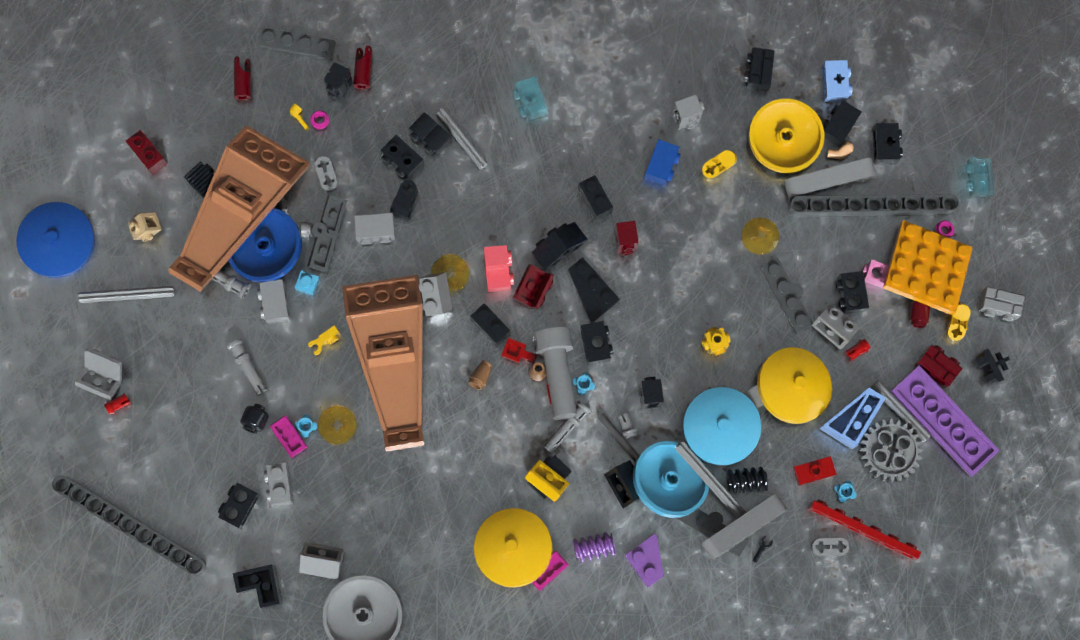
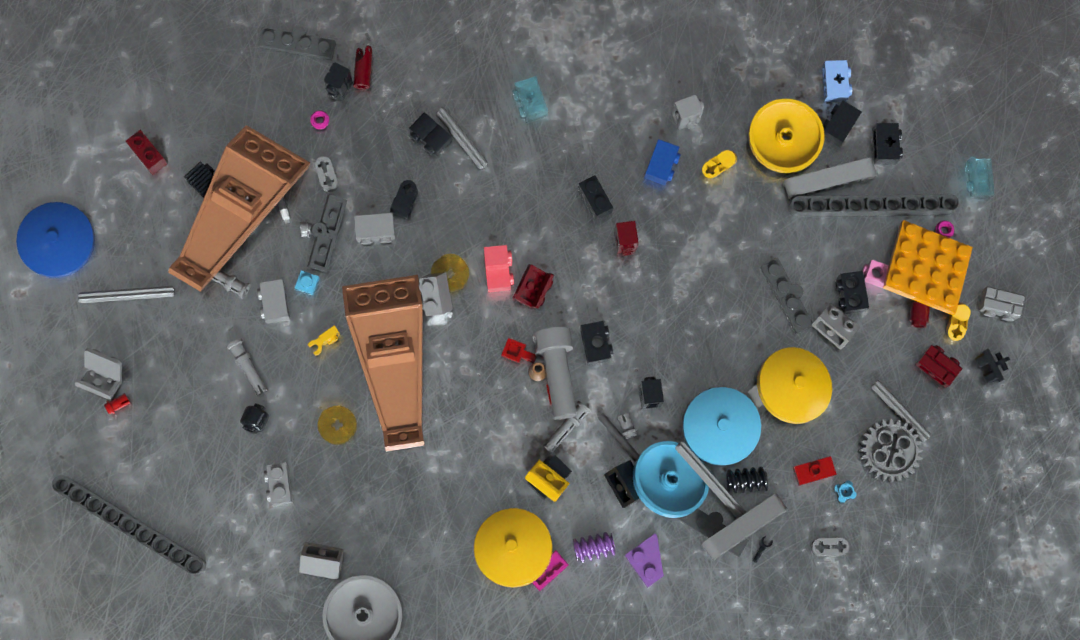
tan brick [128,212,162,242] -> none
black brick [218,482,260,529] -> none
blue dish [229,208,302,283] -> none
black brick [233,564,282,609] -> none
dark red piece [234,56,251,100] -> none
dark pink plate [270,415,308,458] -> none
yellow hand [290,104,309,129] -> none
medium azure plate [294,414,317,438] -> none
black brick [380,135,424,180] -> none
medium nougat cone [468,360,492,390] -> none
black brick [470,303,511,347] -> none
black brick [531,222,588,270] -> none
black wing [568,257,620,323] -> none
medium azure plate [573,372,595,395] -> none
yellow brick [701,327,731,356] -> none
clear yellow dish [742,217,779,255] -> none
black brick [744,47,775,91] -> none
red plate [808,499,921,560] -> none
light blue wedge [819,387,886,449] -> none
light nougat arm [827,141,854,160] -> none
red pin [845,339,871,361] -> none
medium lavender plate [890,365,1000,477] -> none

